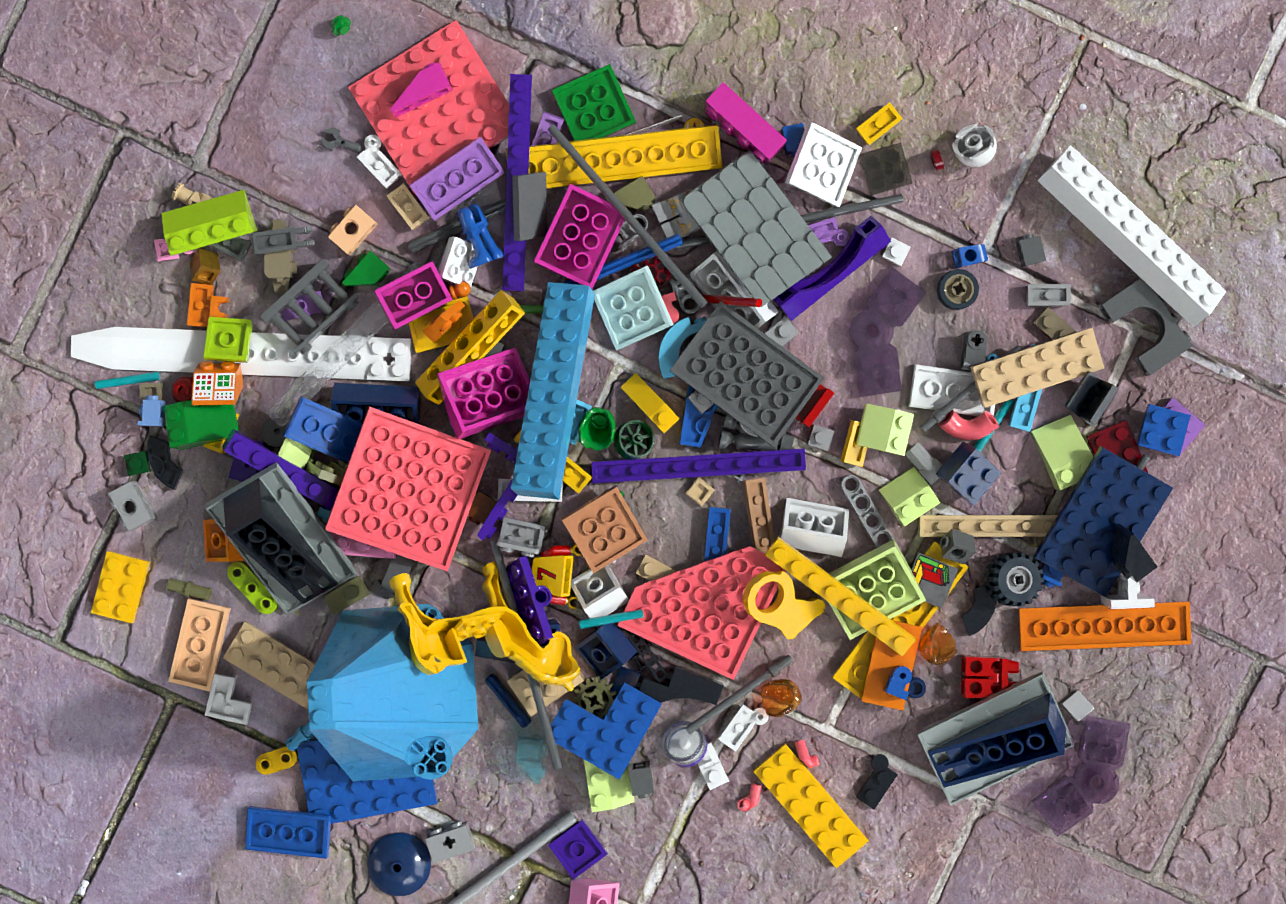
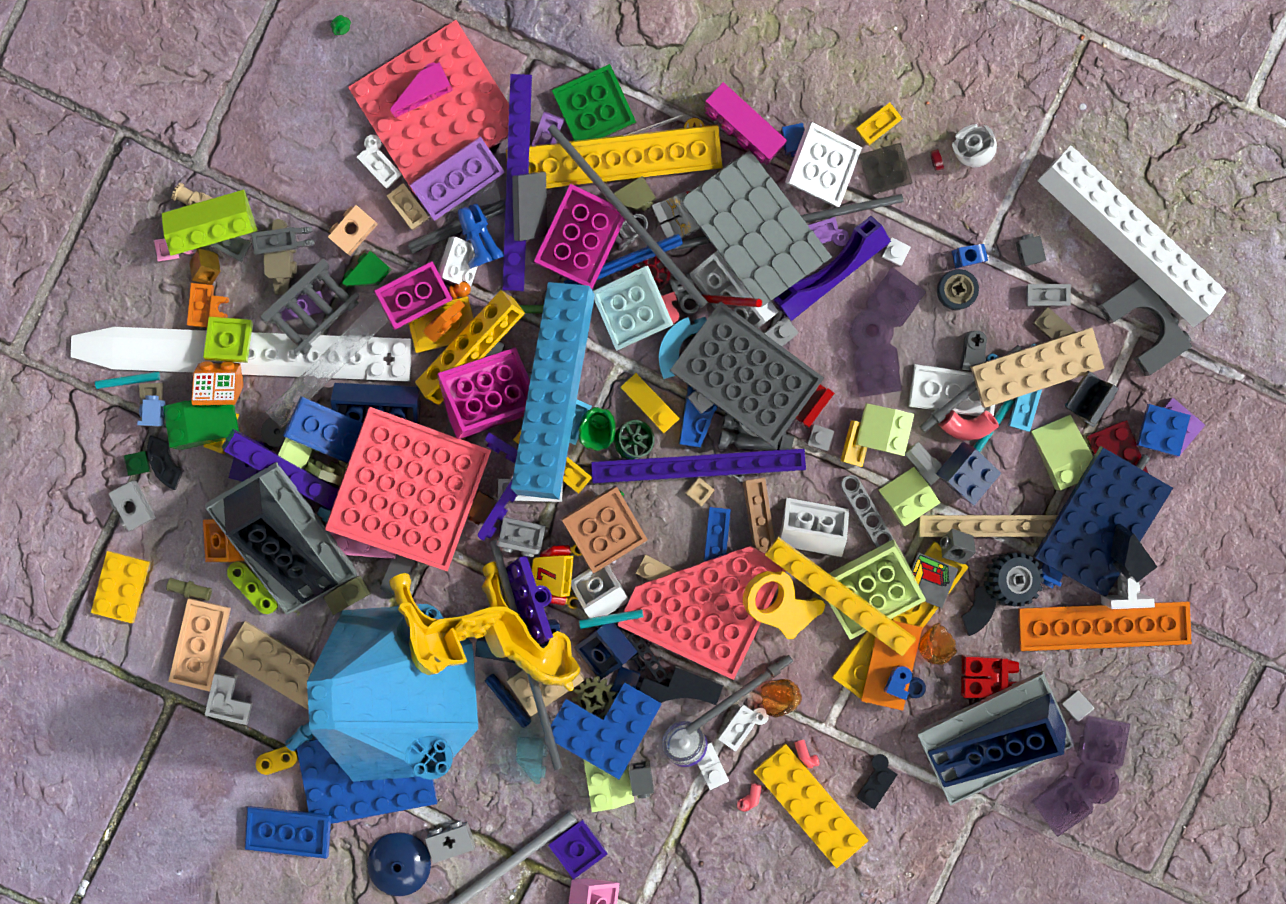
red cone [171,377,193,403] -> none
dark grey bar [321,128,362,153] -> none

